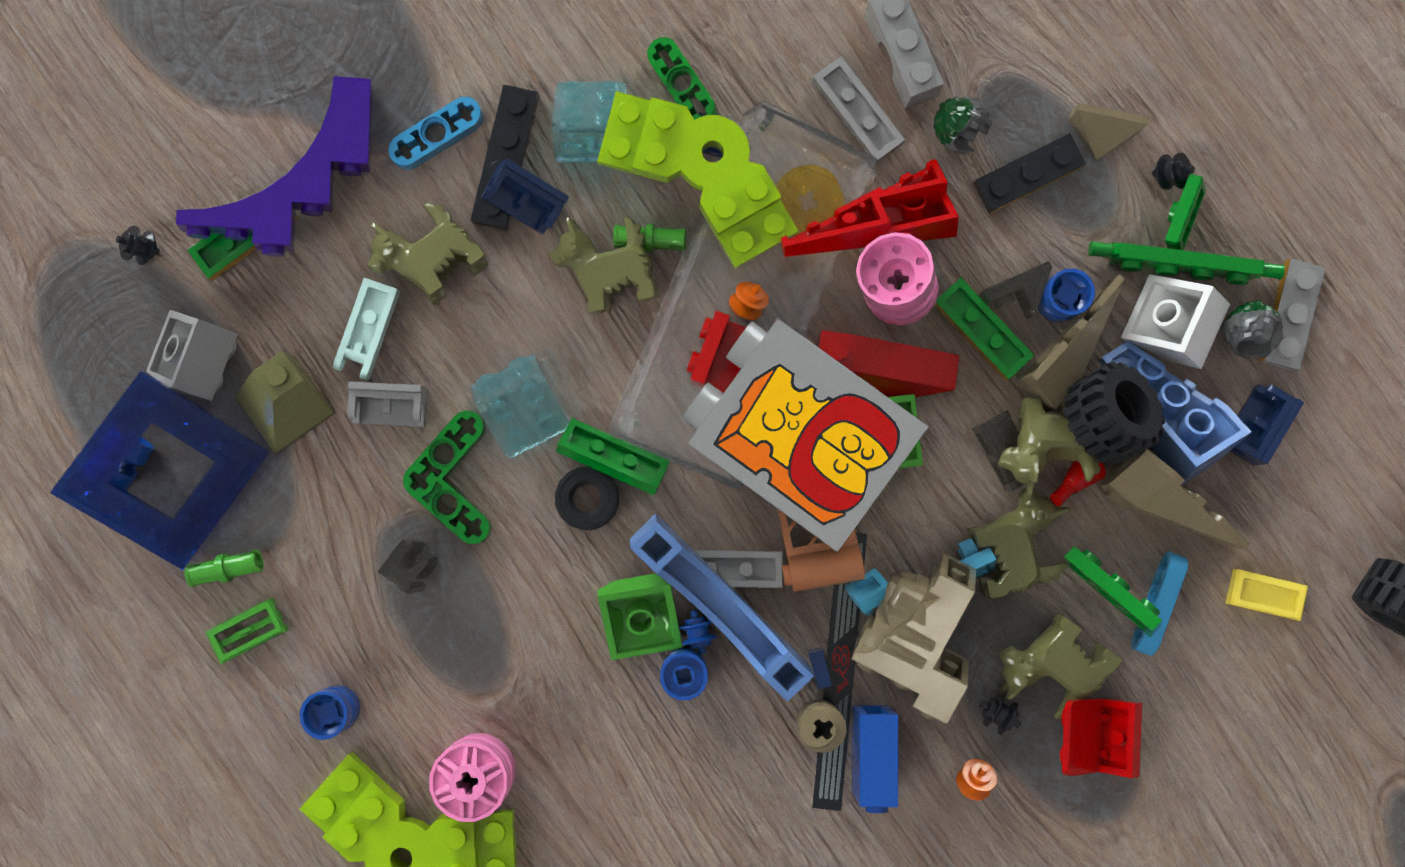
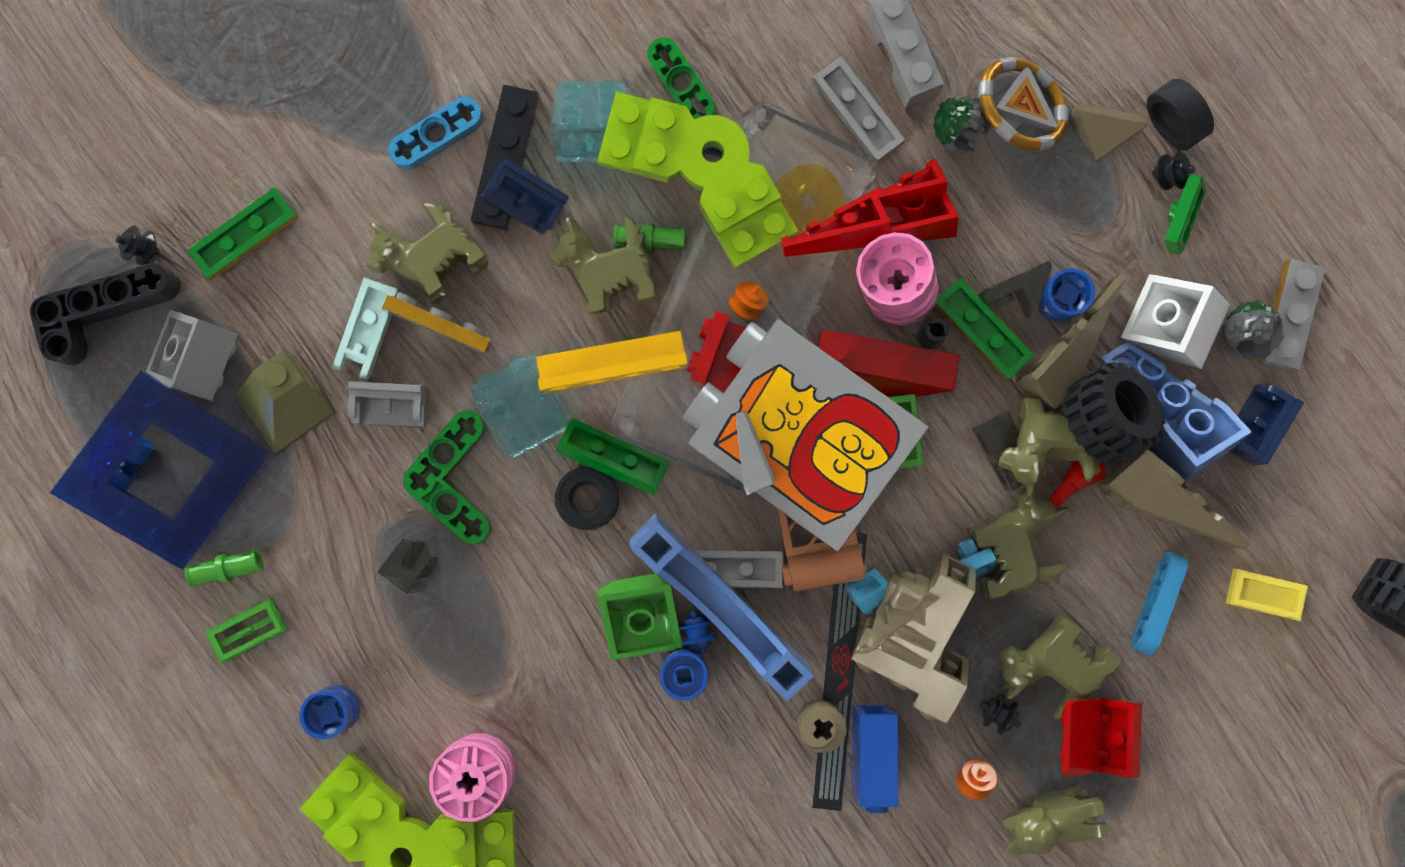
dark purple arch [176,76,372,257] -> none
dark blue tile [808,647,832,689] -> none
black plate [973,133,1086,214] -> none
green plate [1064,546,1162,637] -> none
green plate [1088,241,1285,285] -> none
none -> black beam [30,264,180,365]
none -> pearl gold plate [382,292,490,354]
none -> yellow fence [536,331,688,394]
none -> light grey slope [736,411,776,495]
none -> black pin [917,318,949,349]
none -> piece [979,57,1068,152]
none -> olive animal [1002,785,1109,855]
none -> black tyre [1147,79,1214,151]

